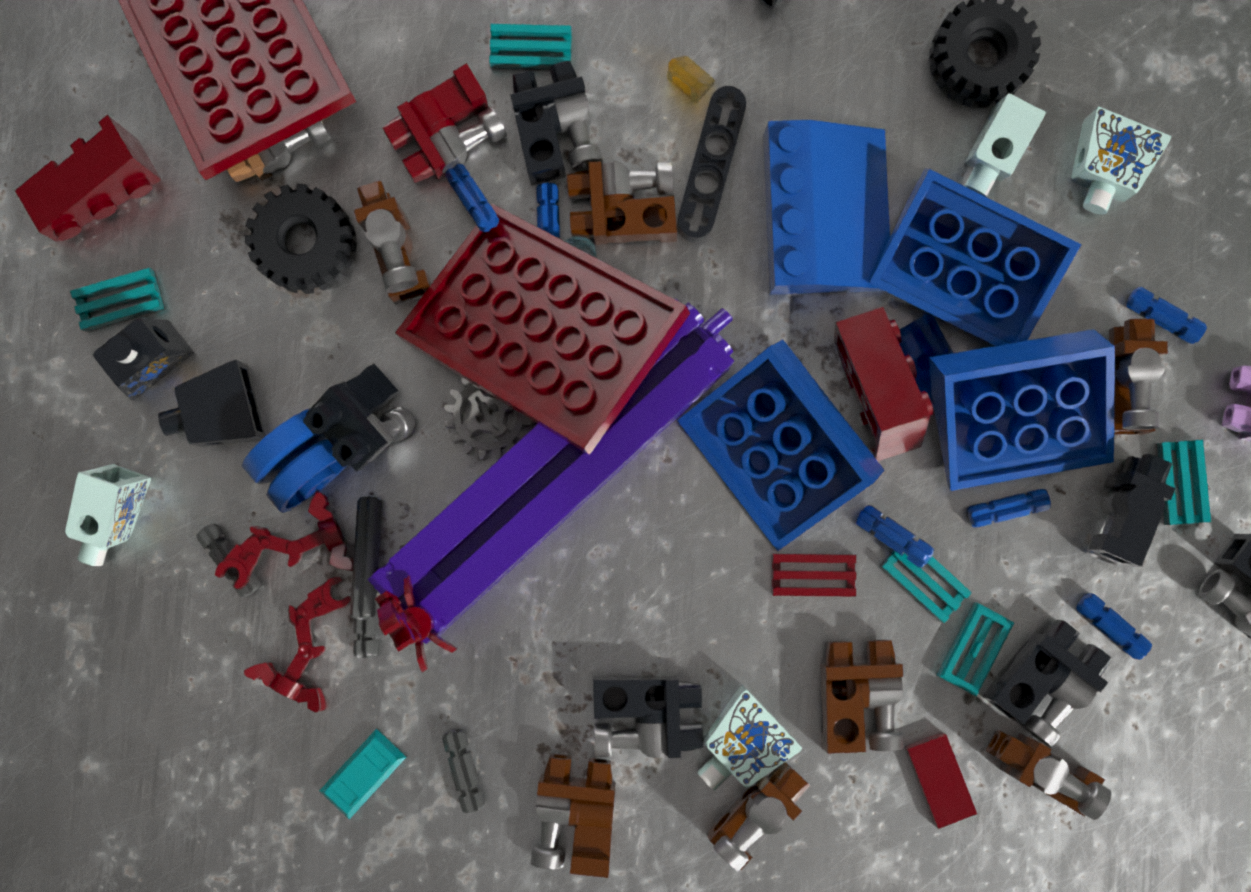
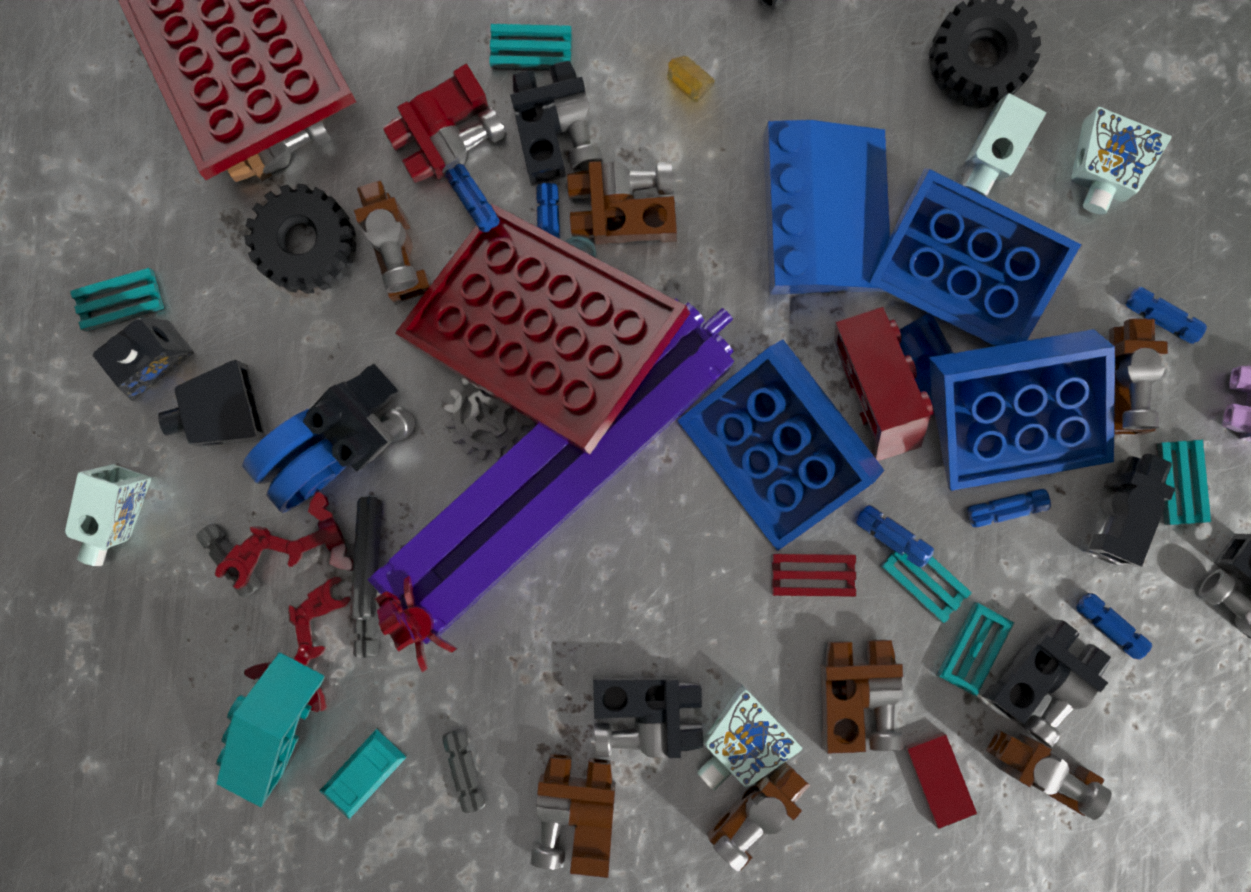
dark red wedge [15,114,161,242] -> none
black beam [677,86,746,242] -> none
none -> teal wedge [216,652,325,807]

